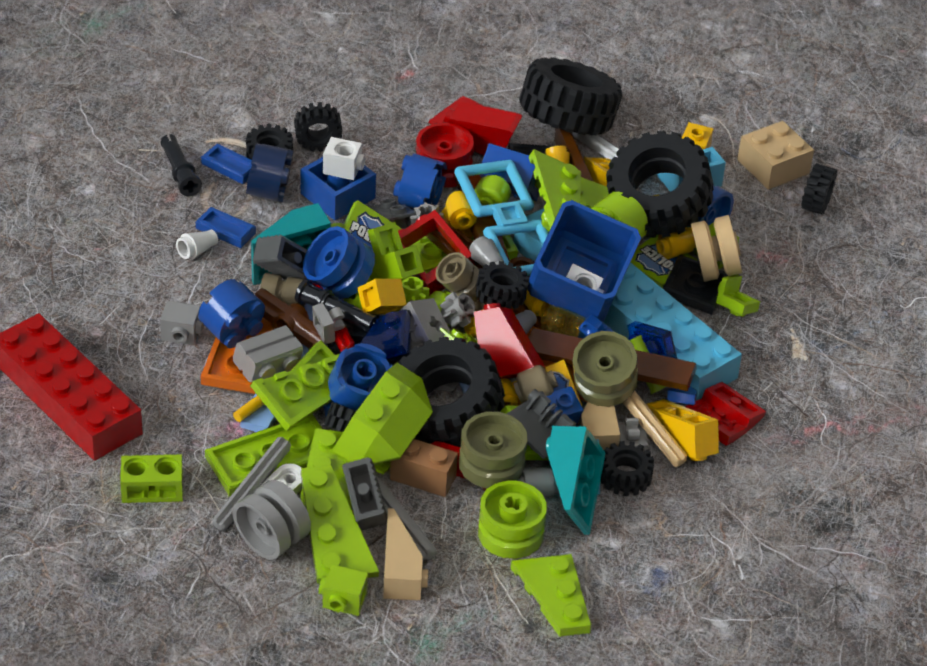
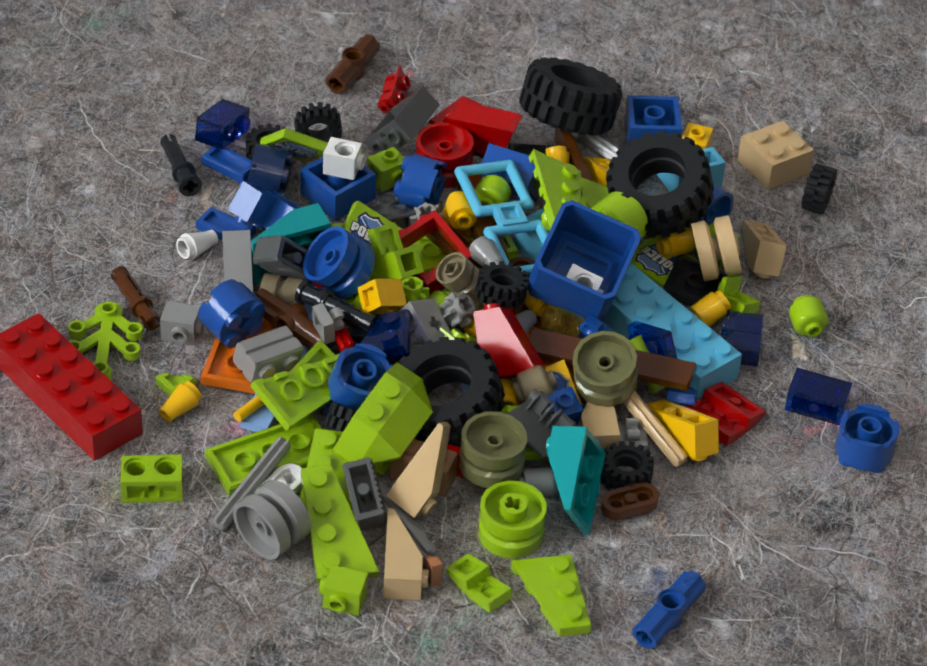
none -> lime plant [68,301,143,381]
none -> reddish brown pin [111,266,161,331]
none -> lime tile [155,373,196,396]
none -> yellow cone [158,381,202,423]
none -> clear blue brick [195,99,251,150]
none -> light grey slope [222,230,253,292]
none -> blue brick [228,181,301,230]
none -> lime tile [260,128,328,163]
none -> reddish brown piece [326,34,380,94]
none -> dark grey window [364,86,440,154]
none -> lime brick [367,147,405,192]
none -> red hinge [378,65,411,113]
none -> tan slope [386,422,451,518]
none -> nougat tile [422,556,443,587]
none -> lime slope [445,553,513,613]
none -> reddish brown plate [601,482,659,520]
none -> blue brick [624,95,682,146]
none -> blue piece [632,570,706,649]
none -> yellow brick [690,290,732,327]
none -> clear blue brick [721,311,763,367]
none -> tan slope [742,219,787,278]
none -> clear blue brick [784,367,853,425]
none -> lime head [789,295,829,337]
none -> blue brick [835,404,900,473]

